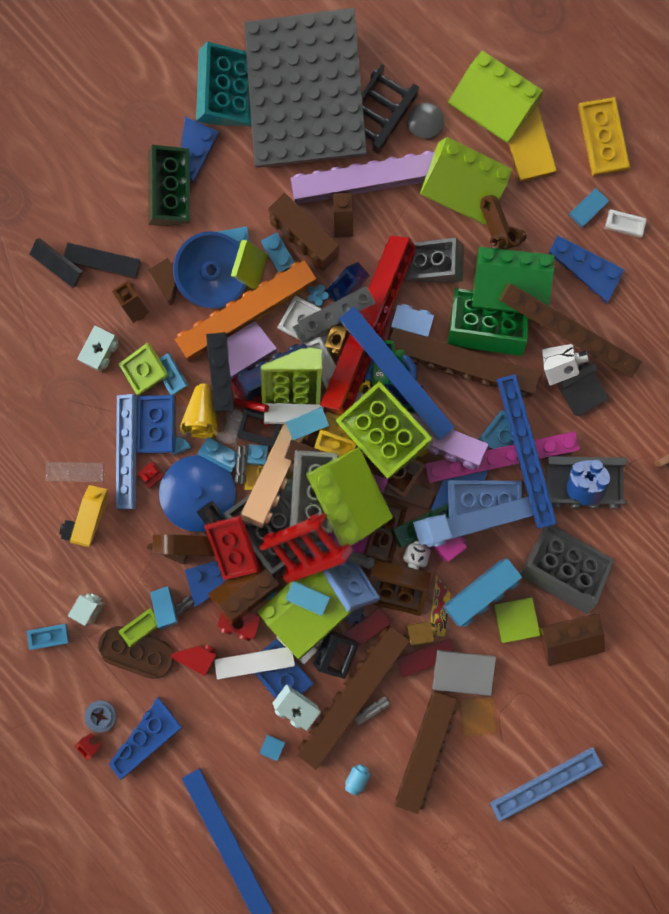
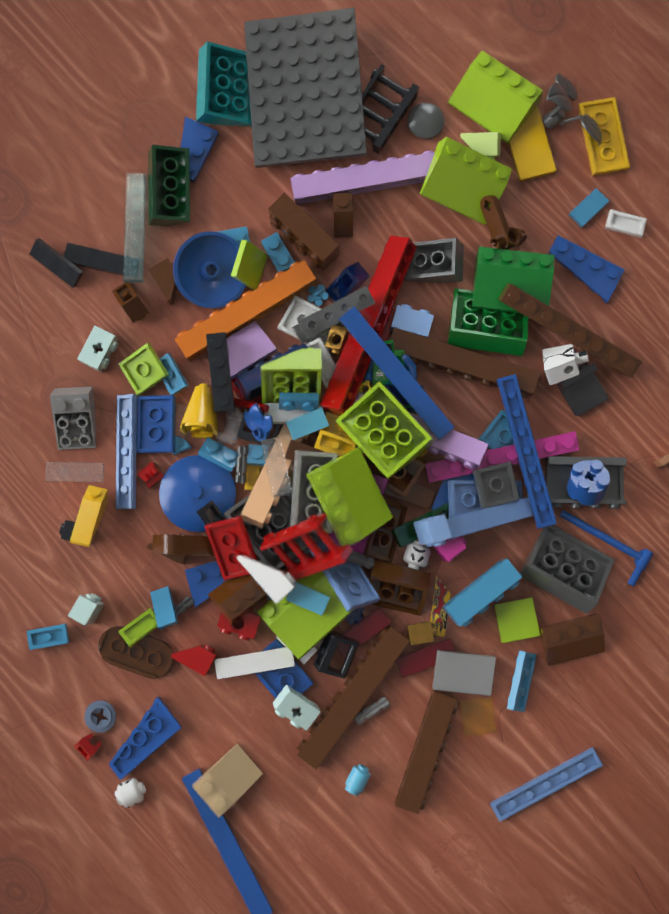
dark azure tile [259,734,285,761] -> none
none -> light grey slope [50,386,96,450]
none -> white head [115,778,146,808]
none -> clear light blue tile [123,174,147,283]
none -> tan slope [192,744,263,817]
none -> white slope [237,555,296,603]
none -> blue plate [244,403,273,441]
none -> clear tile [261,437,292,497]
none -> dark azure plate [279,392,319,411]
none -> yellowish green slope [460,132,501,160]
none -> dark grey plate [473,462,519,509]
none -> dark azure plate [507,650,537,712]
none -> dark grey plant [543,73,602,146]
none -> blue bar [559,509,654,587]

